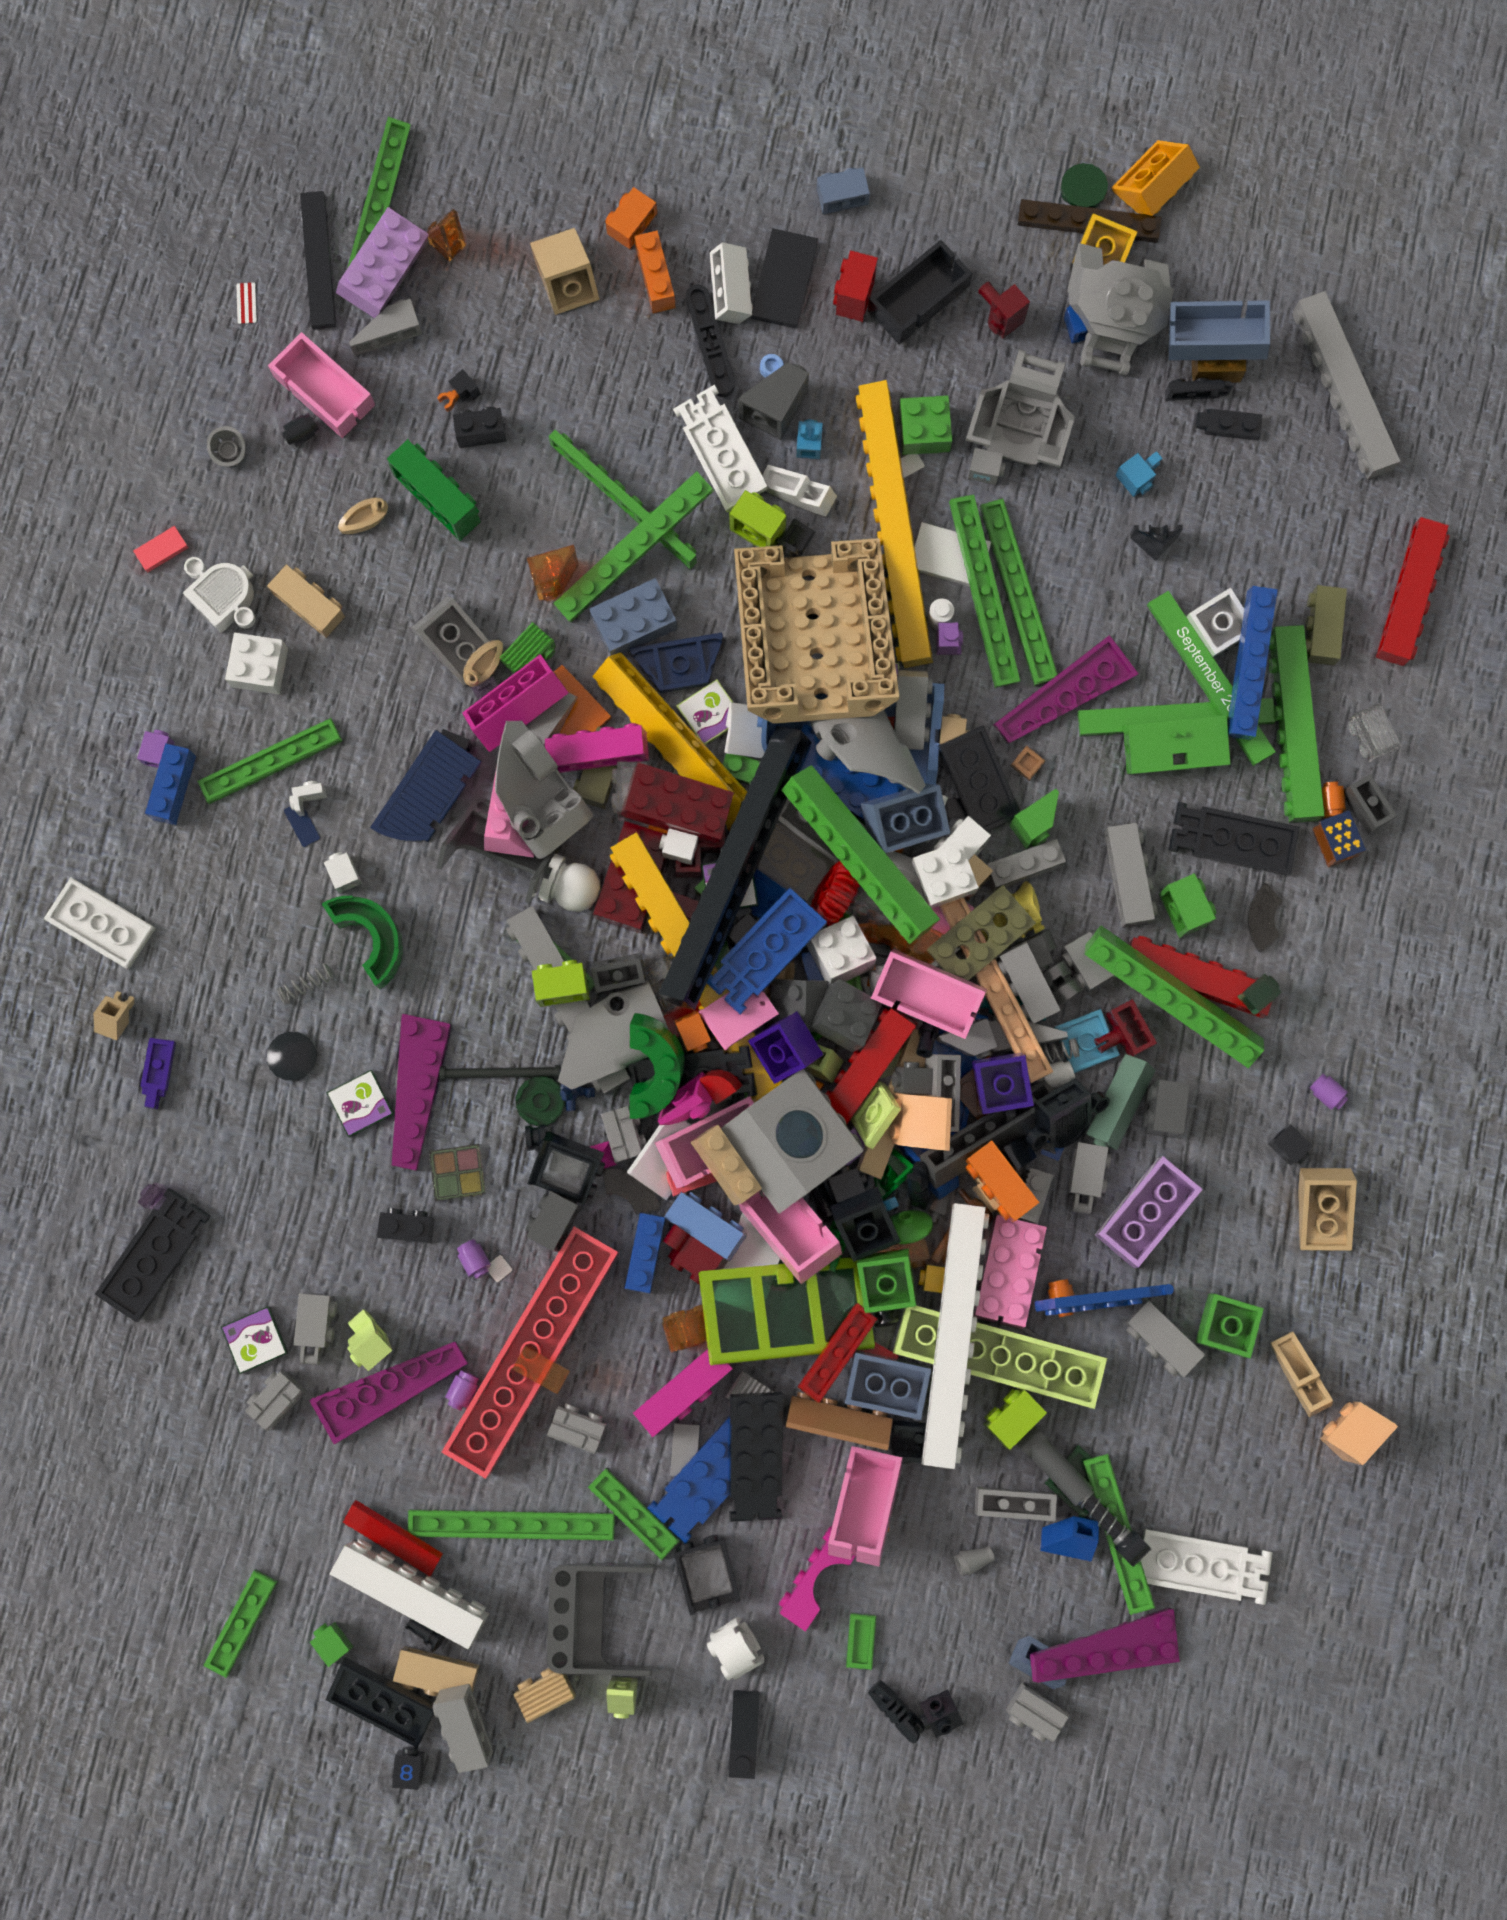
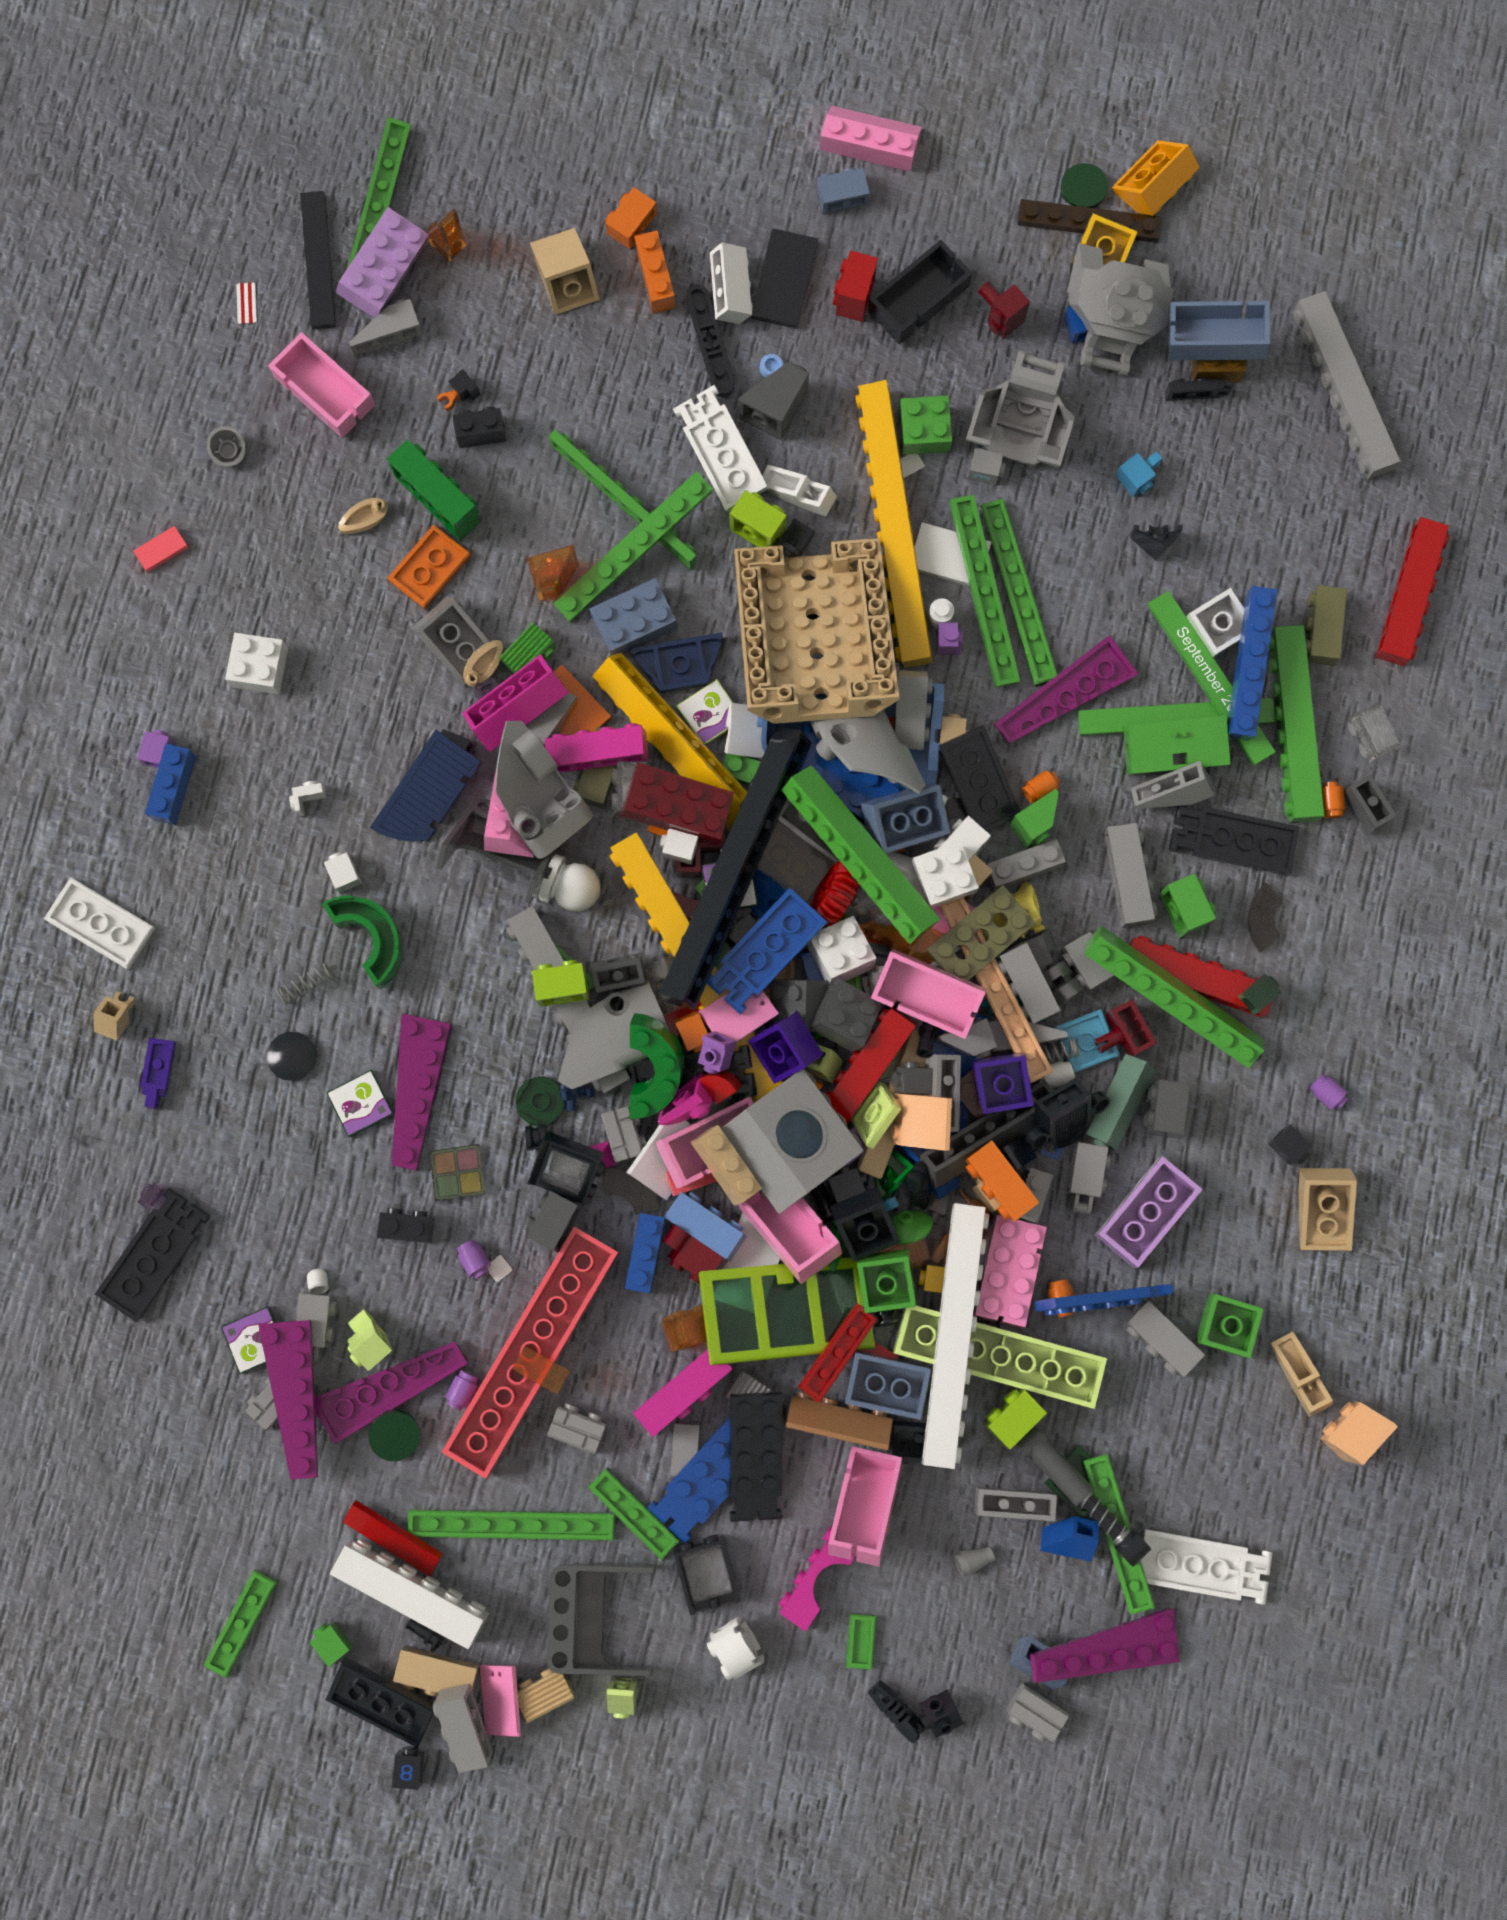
white piece [183,557,256,633] -> none
bright green tile [197,718,342,804] -> none
tan brick [267,564,345,638] -> none
black brick [281,413,319,447] -> none
dark blue sticker [284,806,320,847] -> none
pearl dark grey bar [439,1064,561,1081] -> none
dark red brick [593,821,667,934] -> none
black slope [729,1690,760,1779] -> none
dark azure brick [796,419,823,459] -> none
medium nougat tile [1011,746,1045,781] -> none
black hinge [1195,409,1263,441] -> none
piece [1312,811,1366,868] -> none
none -> magenta wing [258,1320,318,1480]
none -> white piece [307,1269,329,1295]
none -> dark green tile [369,1409,420,1461]
none -> orange tile [387,524,471,610]
none -> bright pink container [480,1665,521,1737]
none -> medium lavender brick [698,1031,737,1074]
none -> bright pink slope [820,106,922,172]
none -> orange brick [1022,770,1060,804]
none -> light grey slope [1131,761,1215,809]

